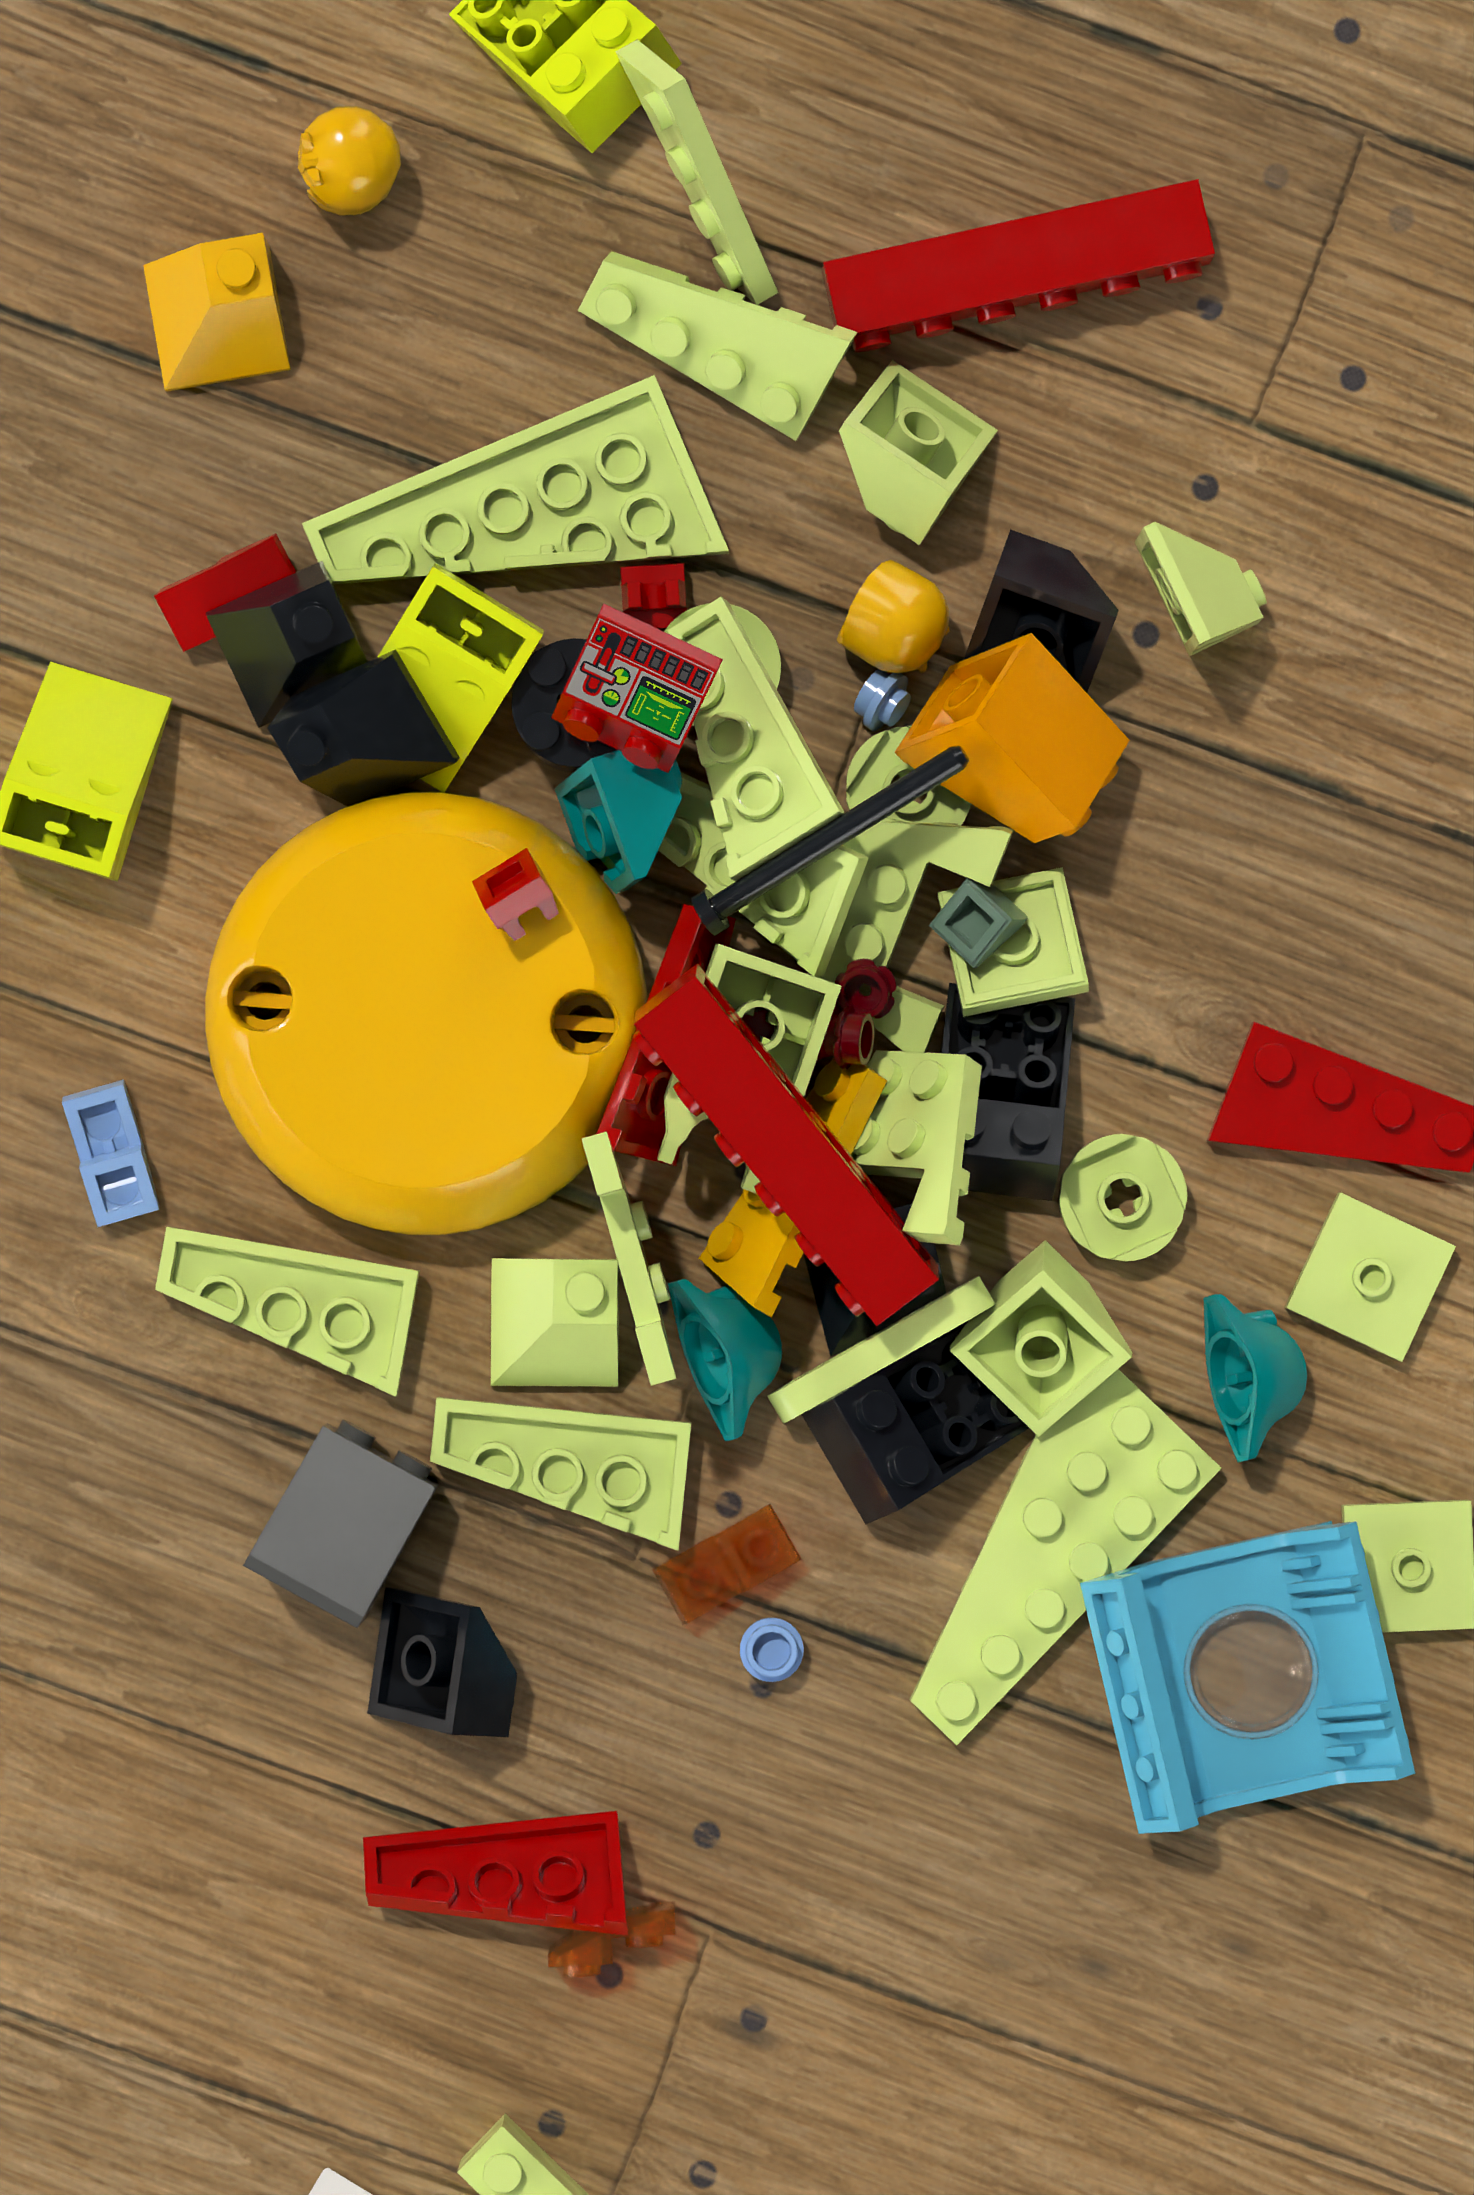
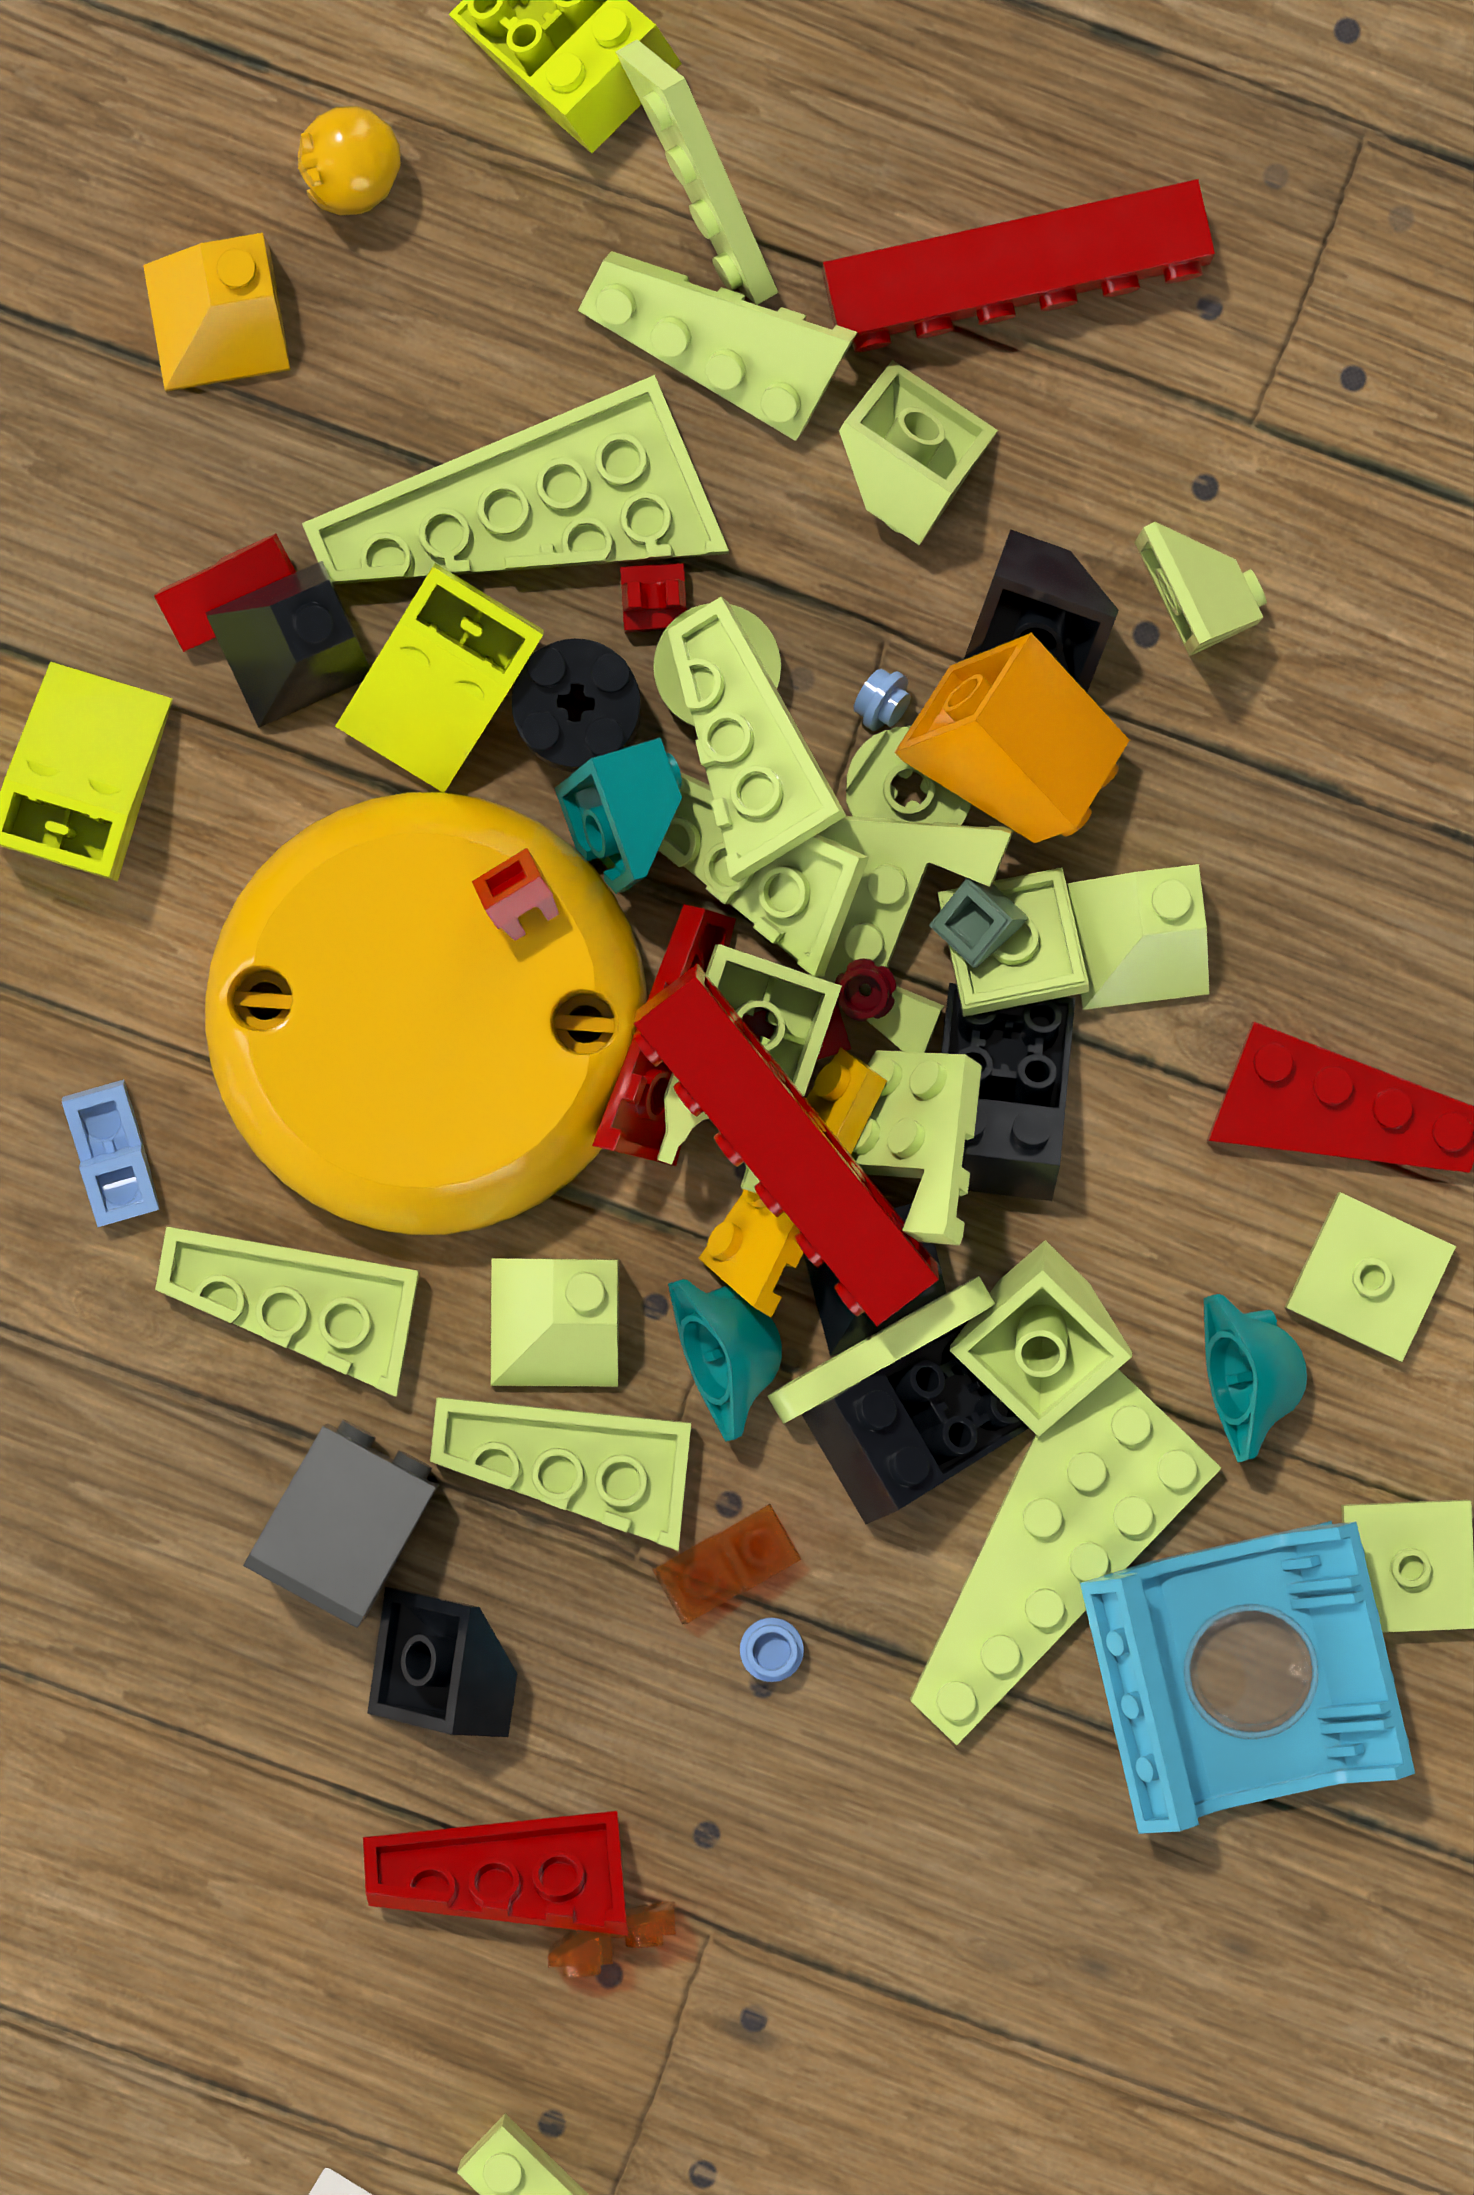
black slope [267,649,460,807] -> none
slope [551,603,723,773] -> none
yellowish green wing [582,1132,676,1386] -> none
black bar [691,746,969,936] -> none
dark red plate [824,1006,874,1070] -> none
yellow helmet [837,560,950,673] -> none
yellowish green plate [1058,1134,1188,1262] -> none
none -> yellowish green slope [1067,864,1209,1010]

